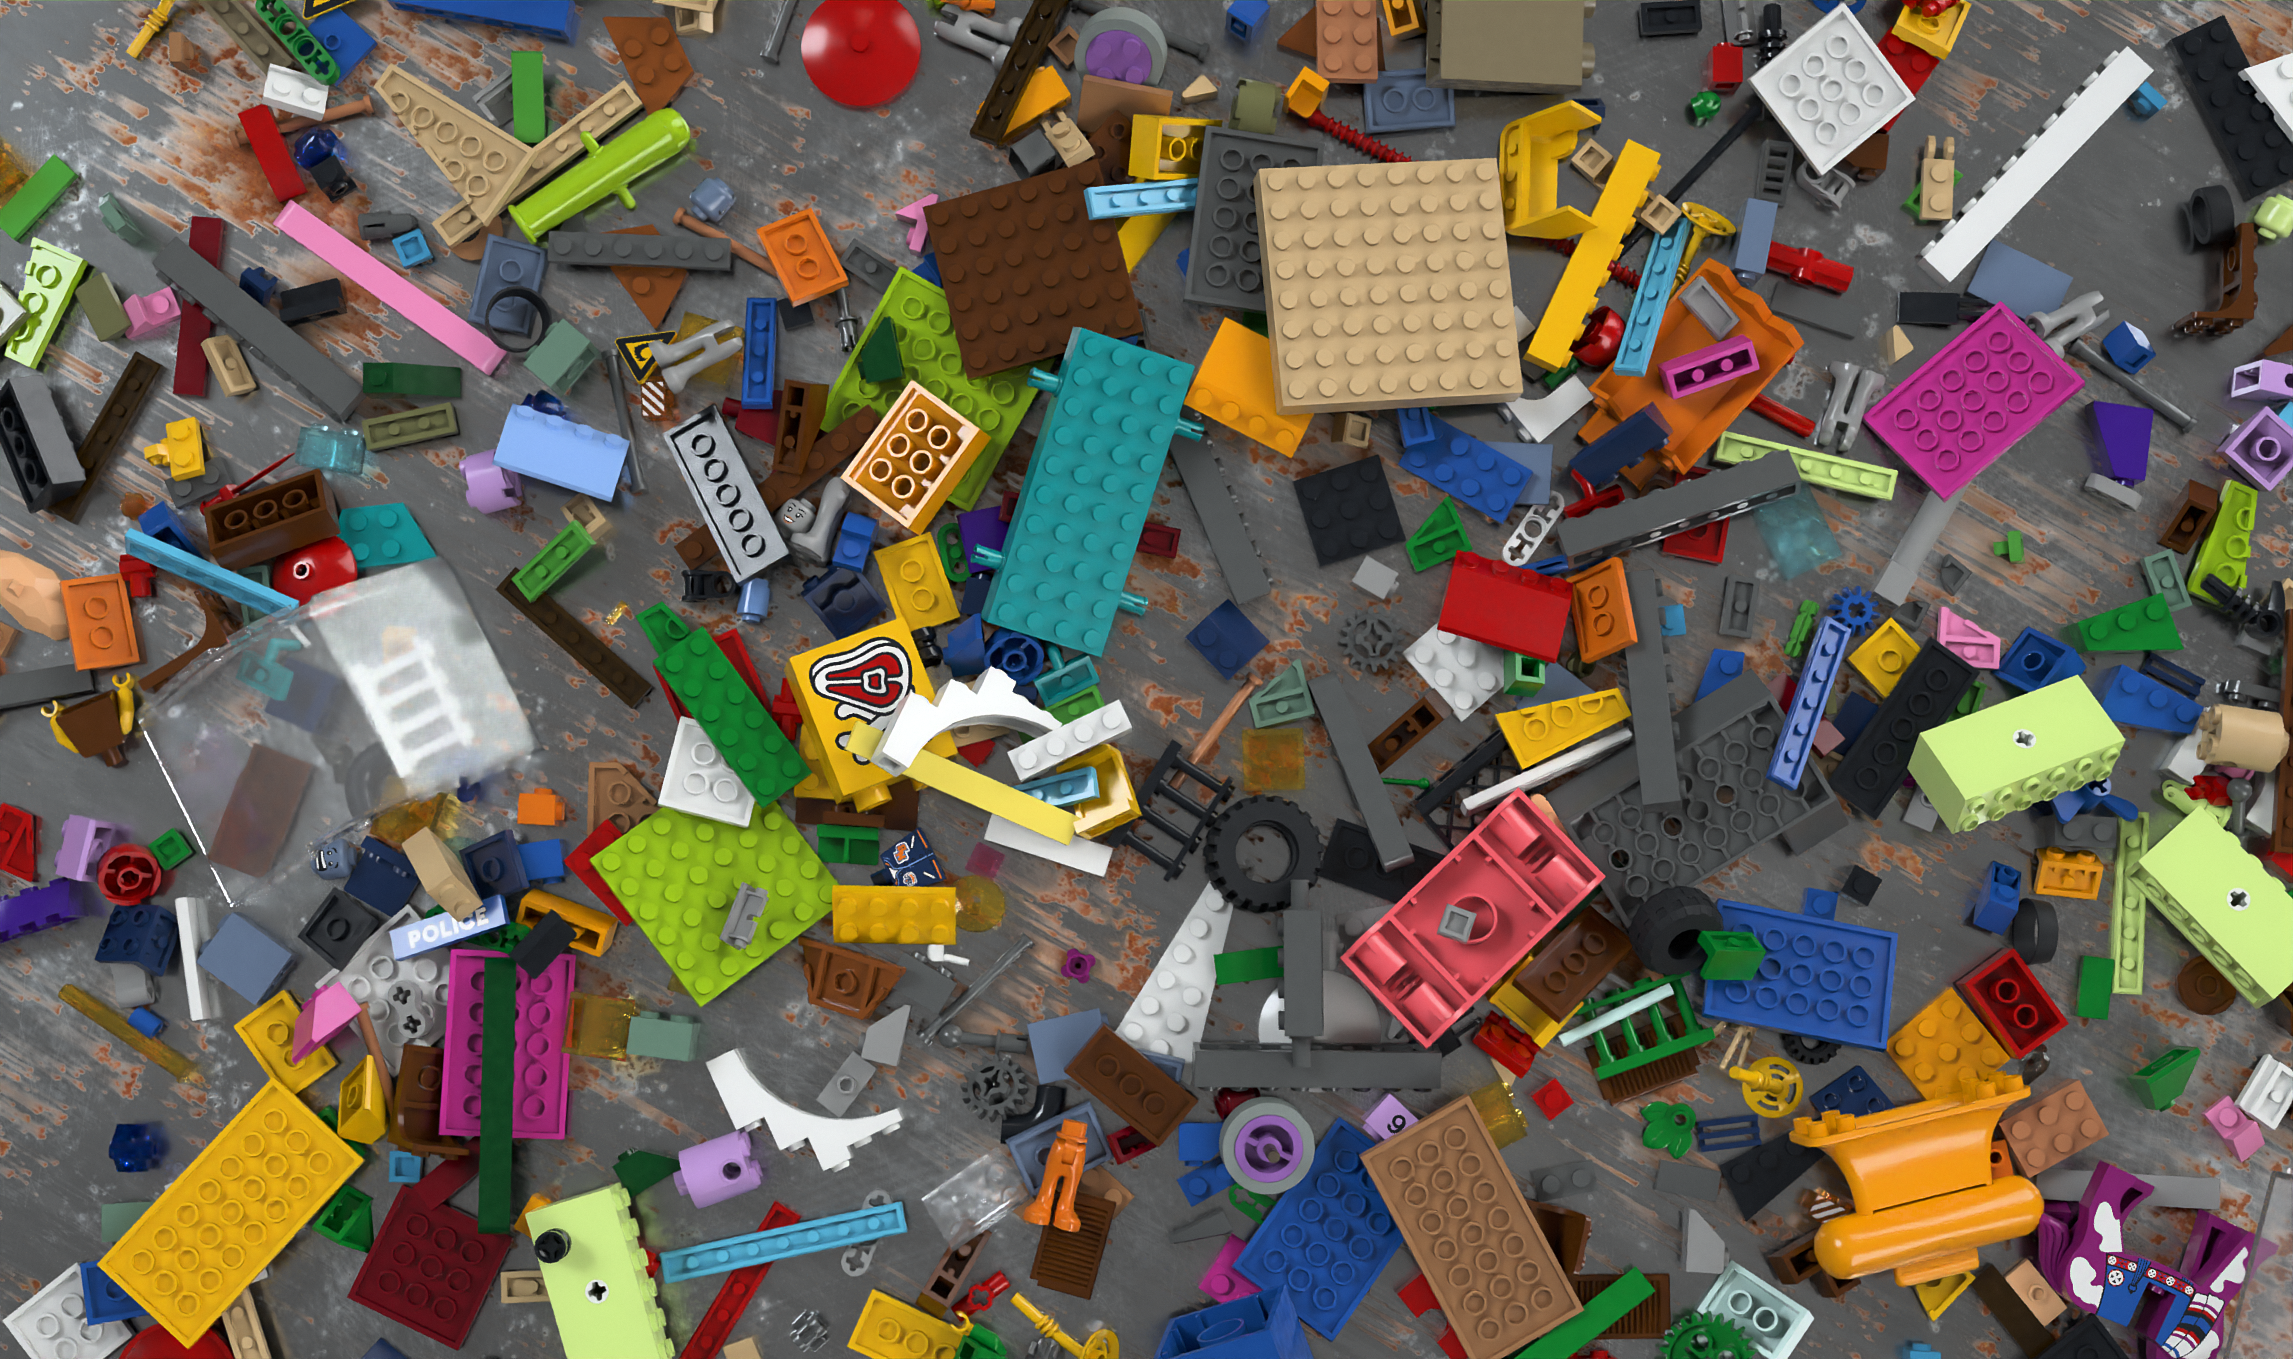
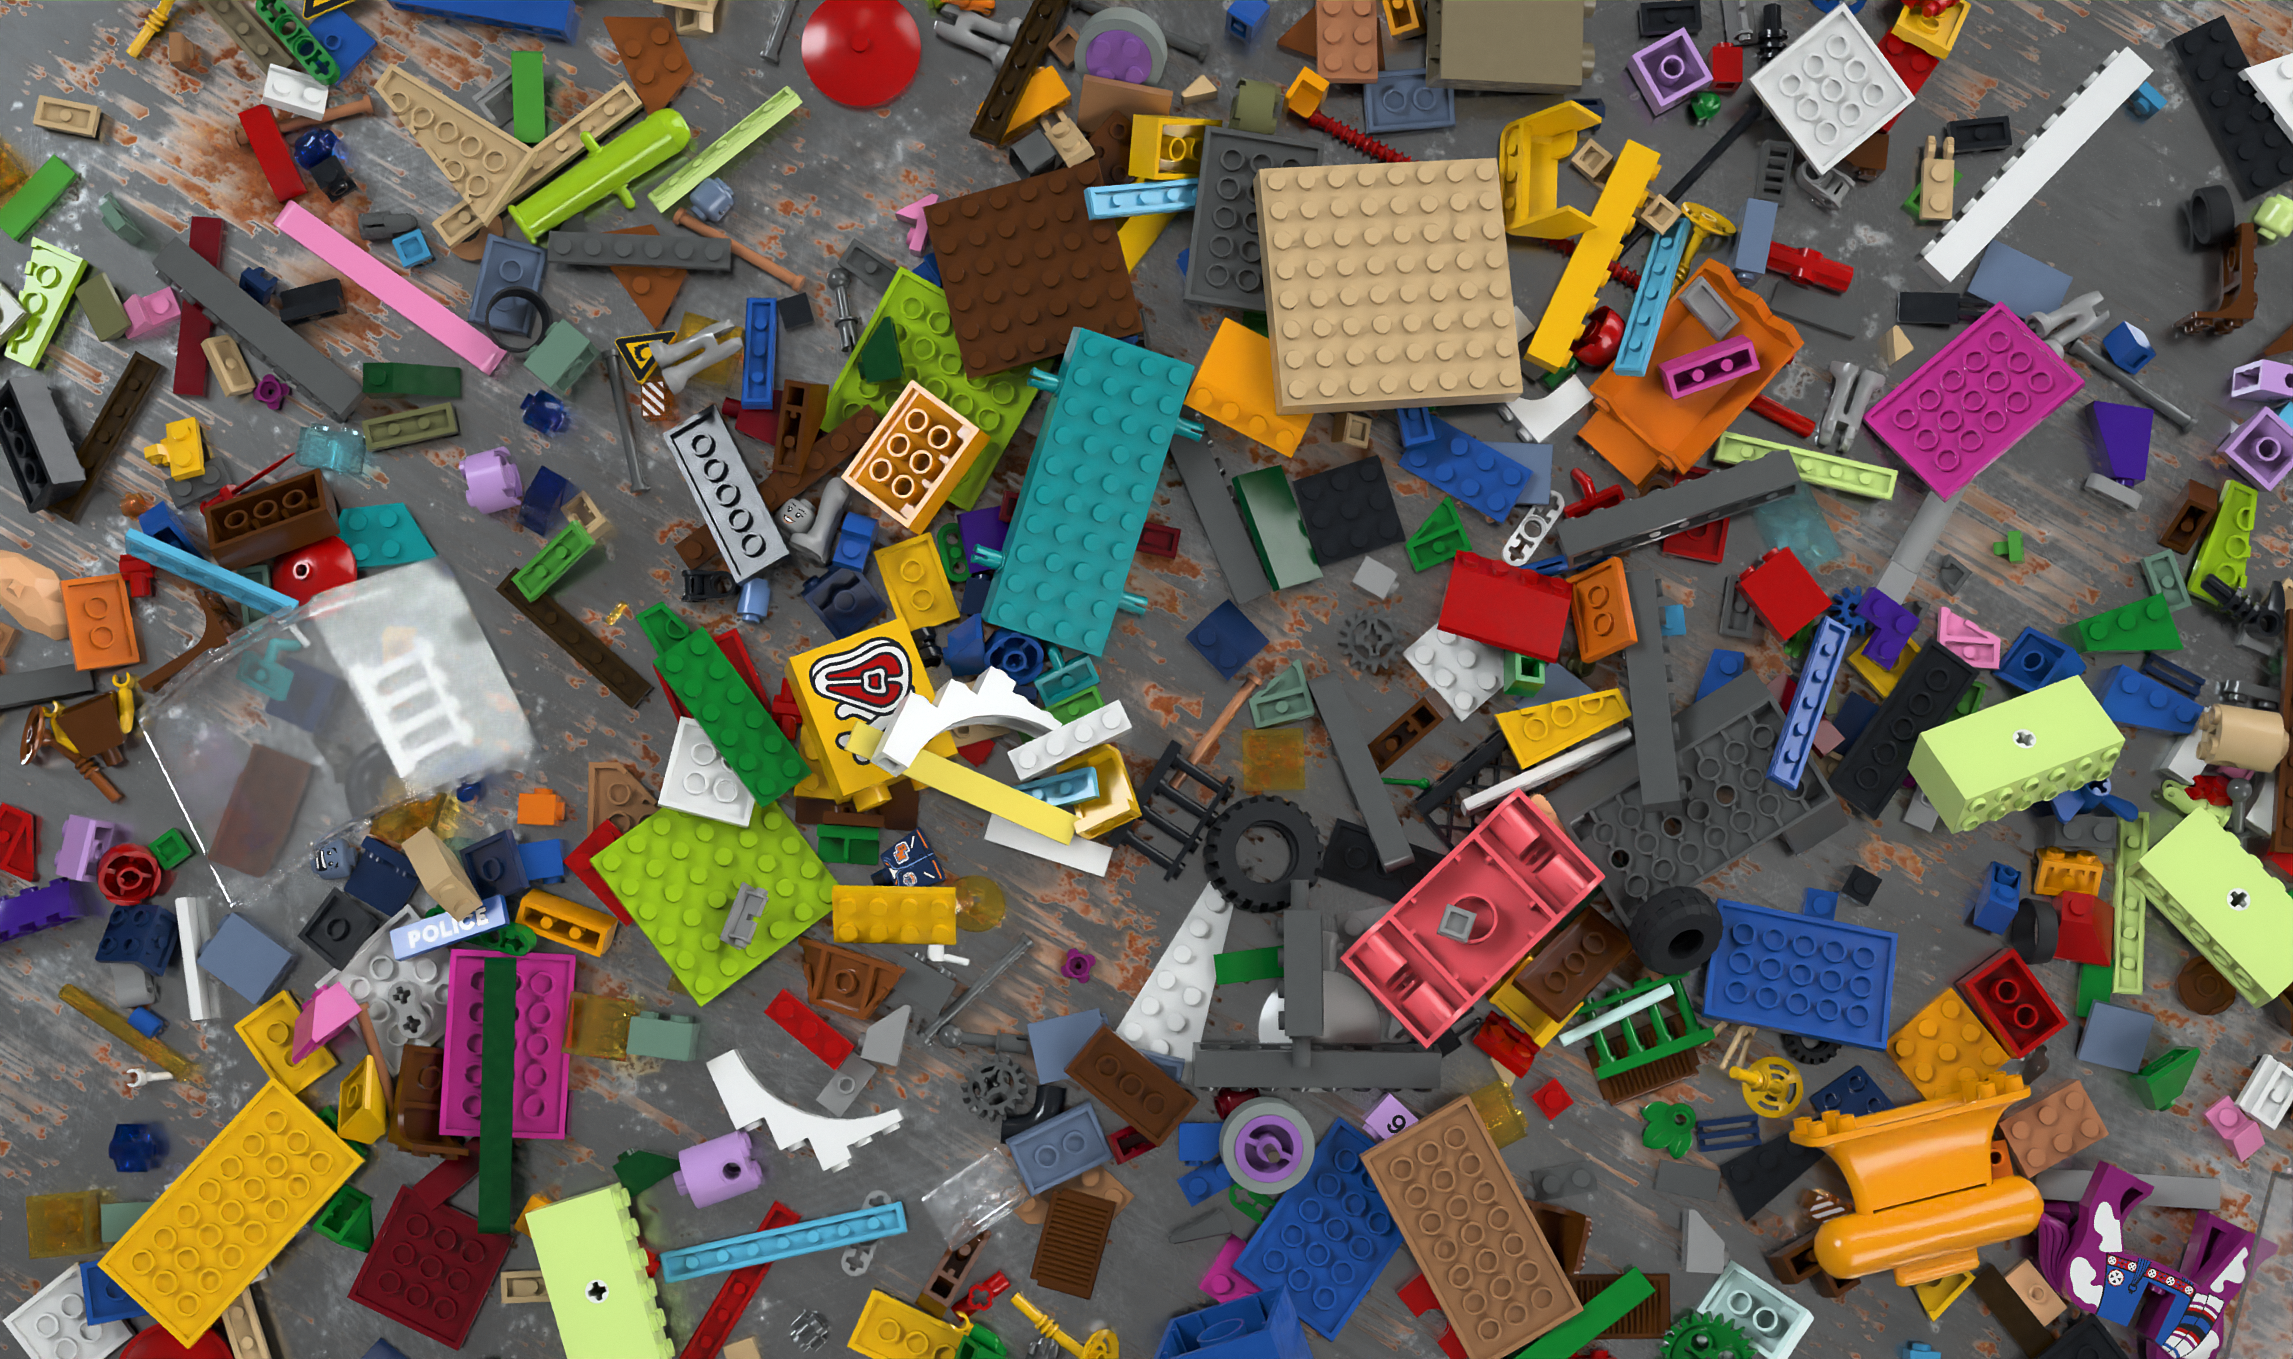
dark azure plate [389,1150,423,1183] -> none
light blue slope [492,403,630,502] -> none
black panel [508,909,577,979] -> none
black wheel [534,1228,572,1264] -> none
orange plate [756,208,849,308] -> none
clear pink plate [964,842,1006,882] -> none
orange piece [1022,1118,1088,1232] -> none
dark blue slope [1569,401,1673,486] -> none
green panel [1697,931,1766,980] -> none
none -> dark orange dish [20,705,122,804]
none -> clear yellow brick [26,1188,103,1259]
none -> tan plate [33,95,102,138]
none -> white hand [126,1068,173,1087]
none -> magenta plate [253,374,290,410]
none -> clear blue slope [517,465,574,537]
none -> yellowish green tile [647,86,803,213]
none -> red brick [764,988,857,1071]
none -> tile [1231,465,1323,592]
none -> lavender brick [1626,27,1714,116]
none -> red brick [1734,546,1833,643]
none -> dark purple plate [1854,586,1920,671]
none -> black plate [1946,115,2012,153]
none -> red slope [2052,890,2114,968]
none -> sand blue tile [2076,999,2155,1074]

